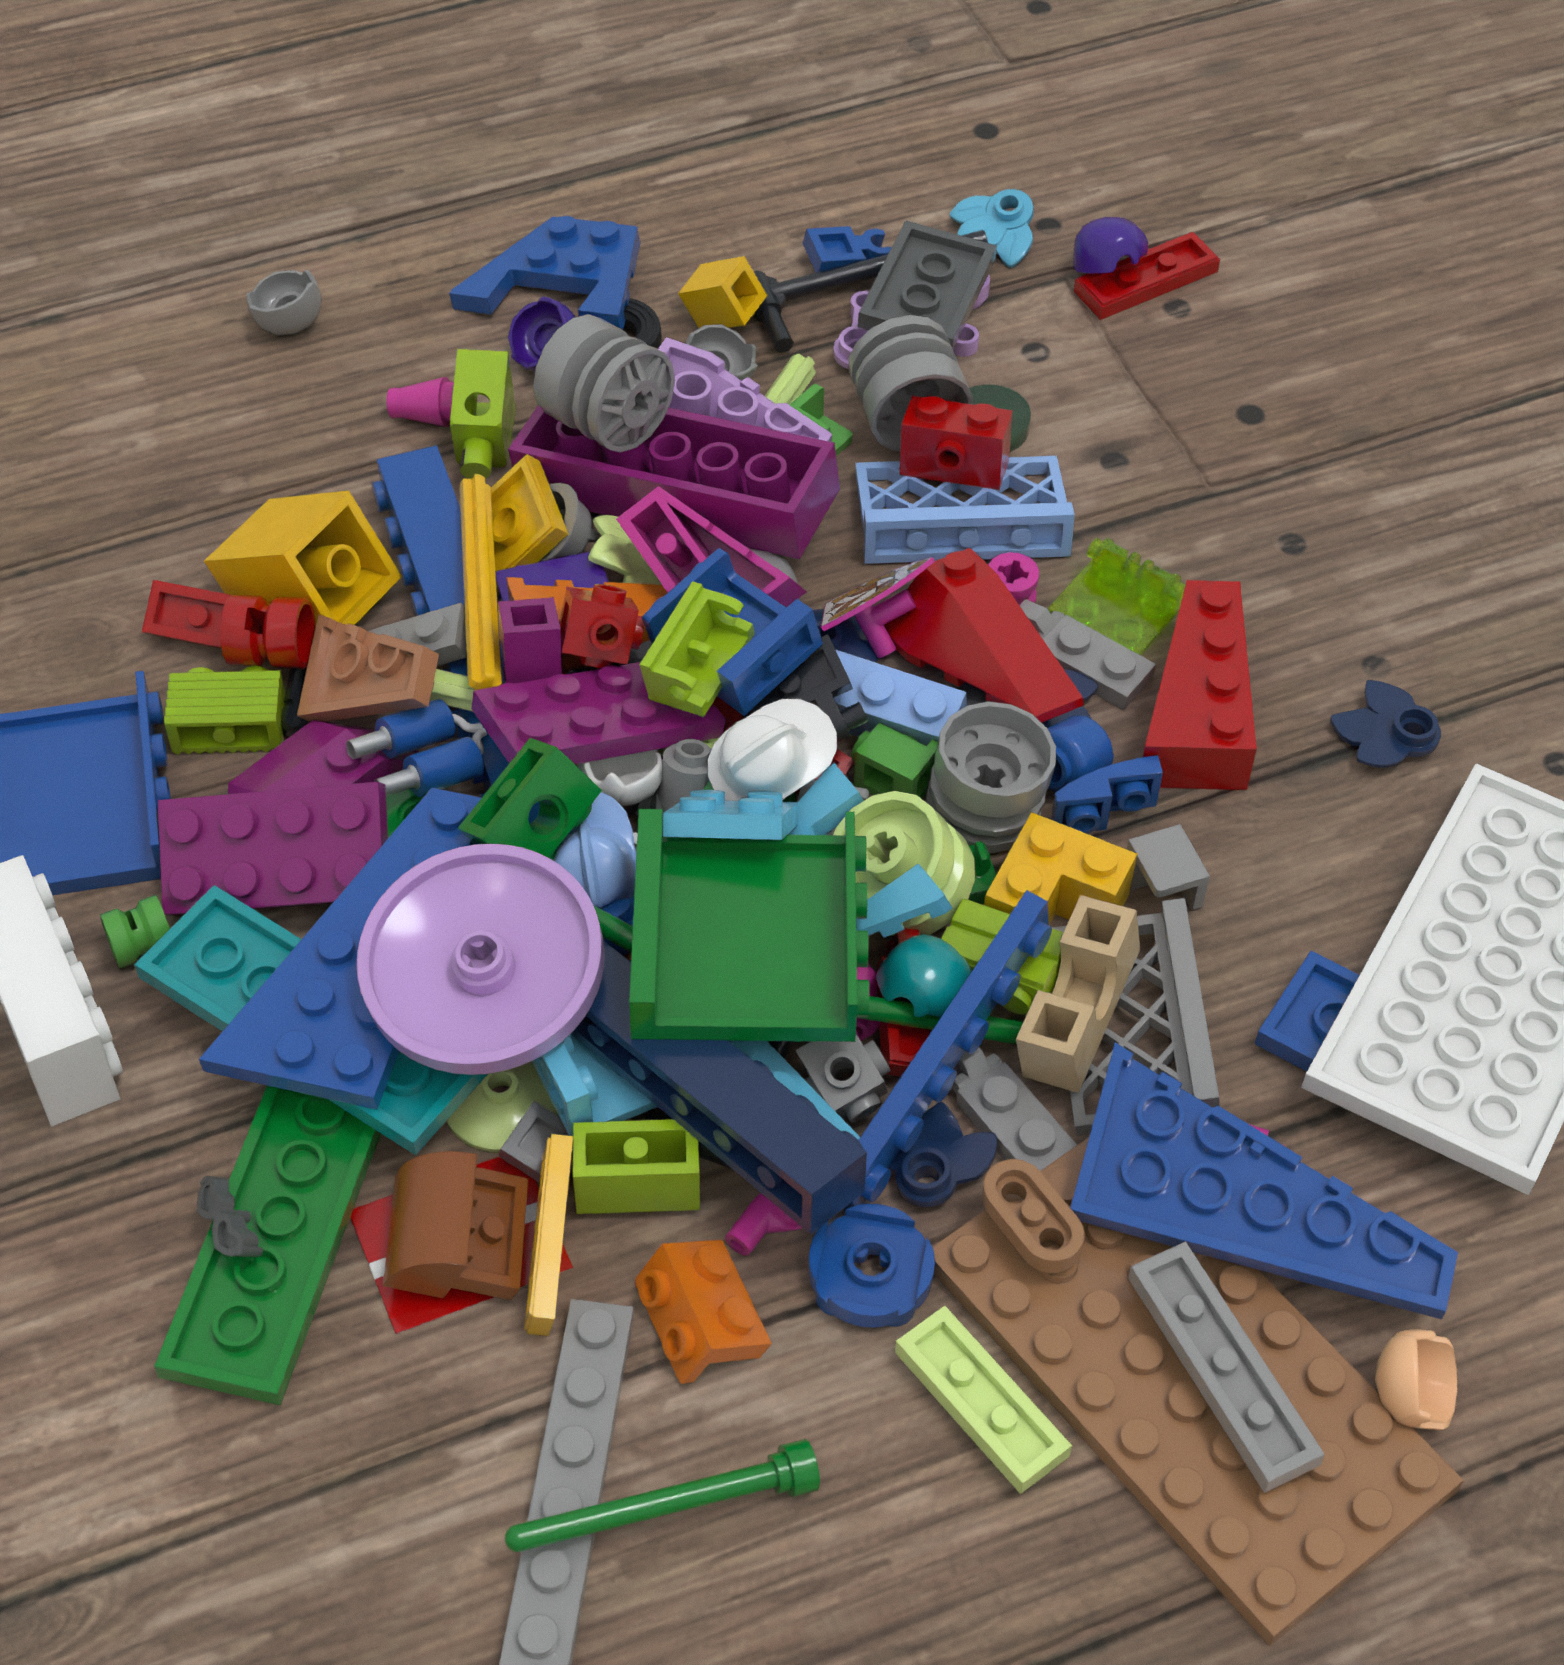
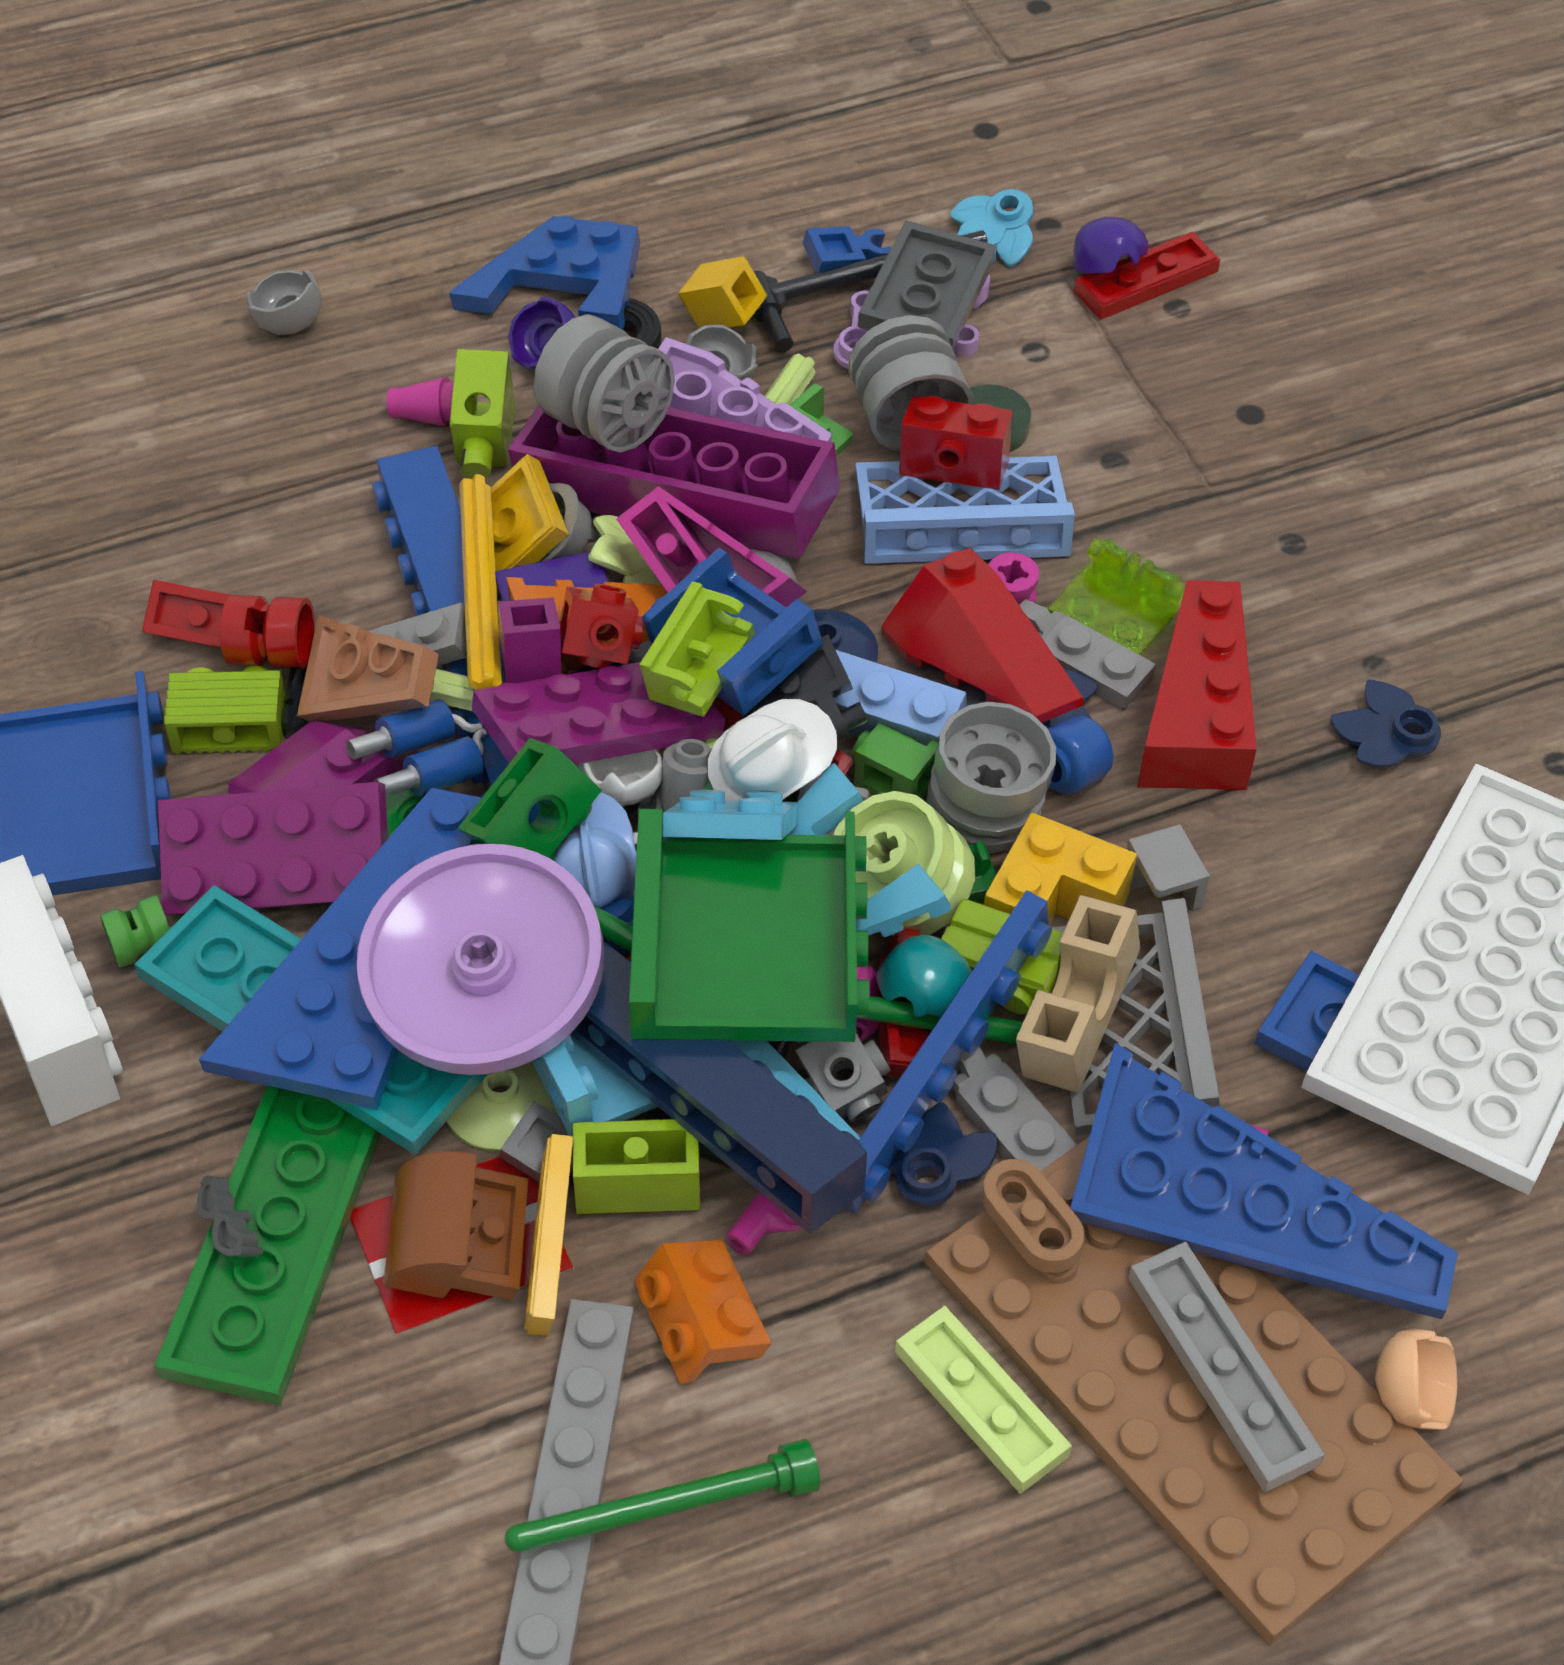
yellow slope [204,490,402,625] -> none
blue plate [808,1204,935,1327] -> none
dark pink shield [821,557,935,658] -> none
blue slope [1051,755,1163,834] -> none

